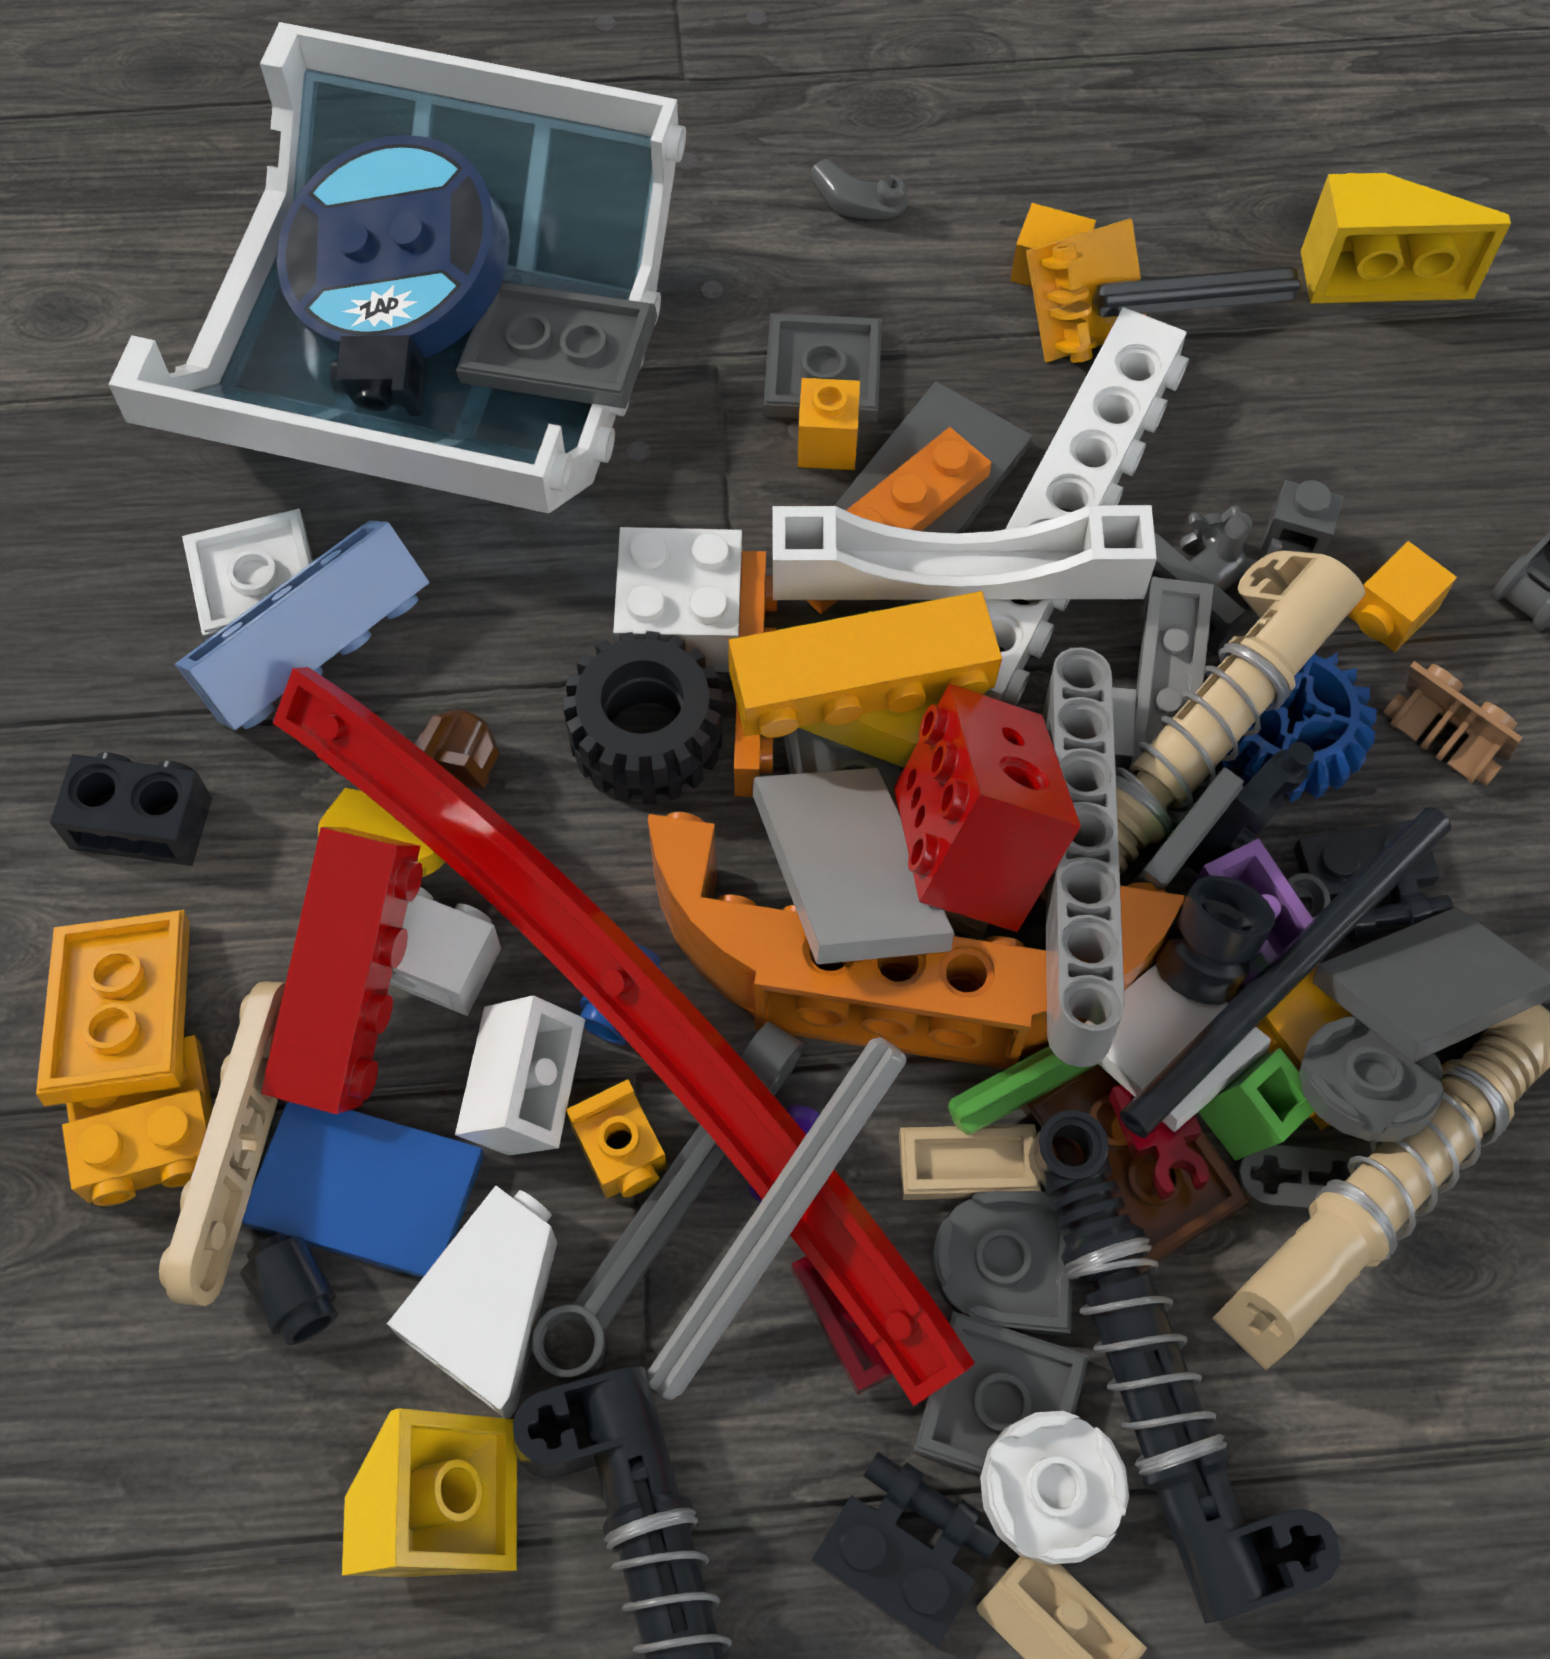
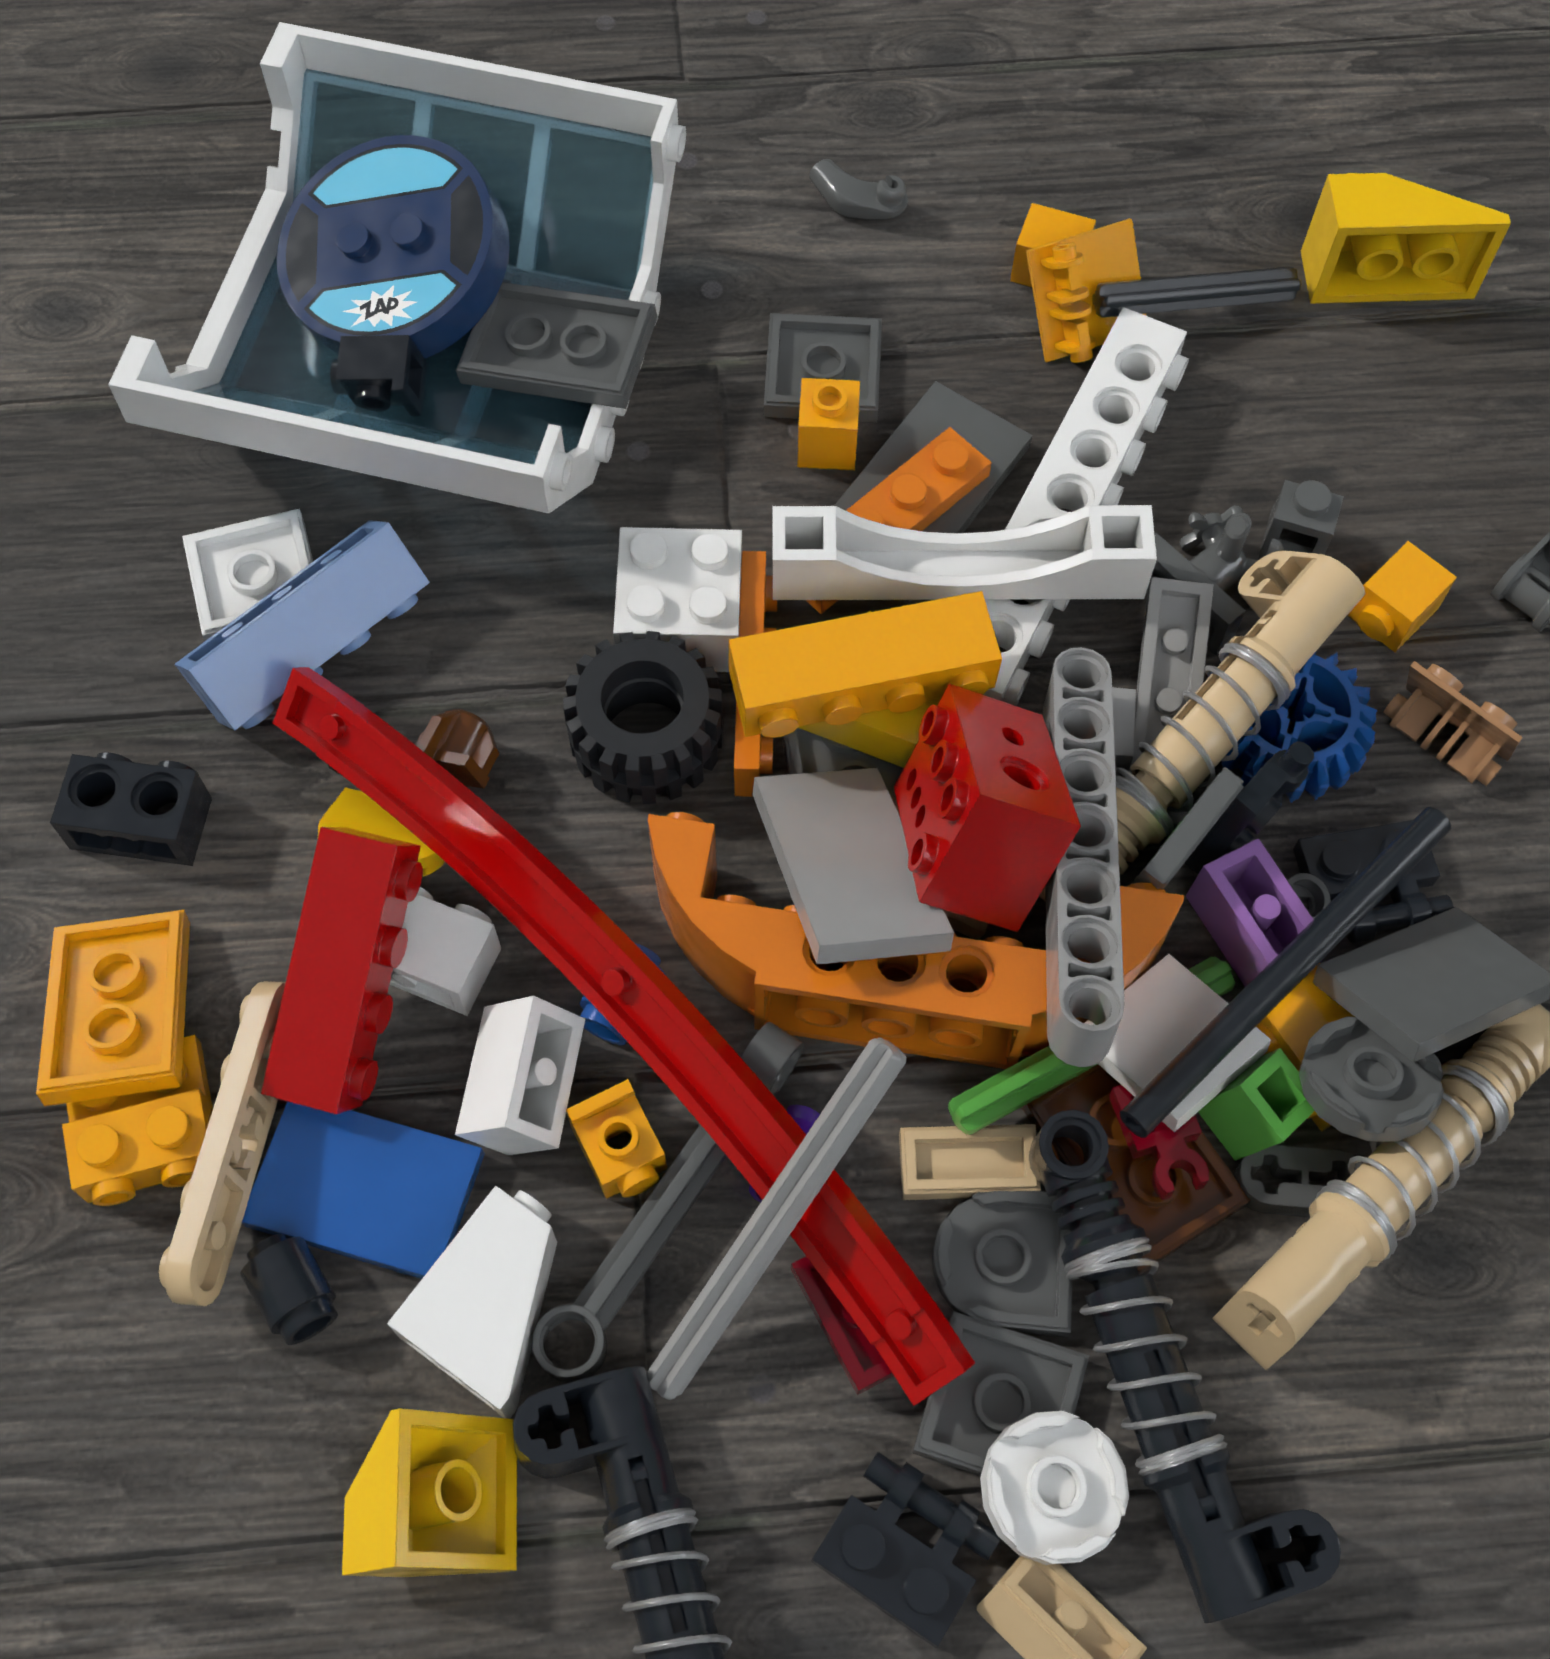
black wheel [1156,875,1275,1005] -> none

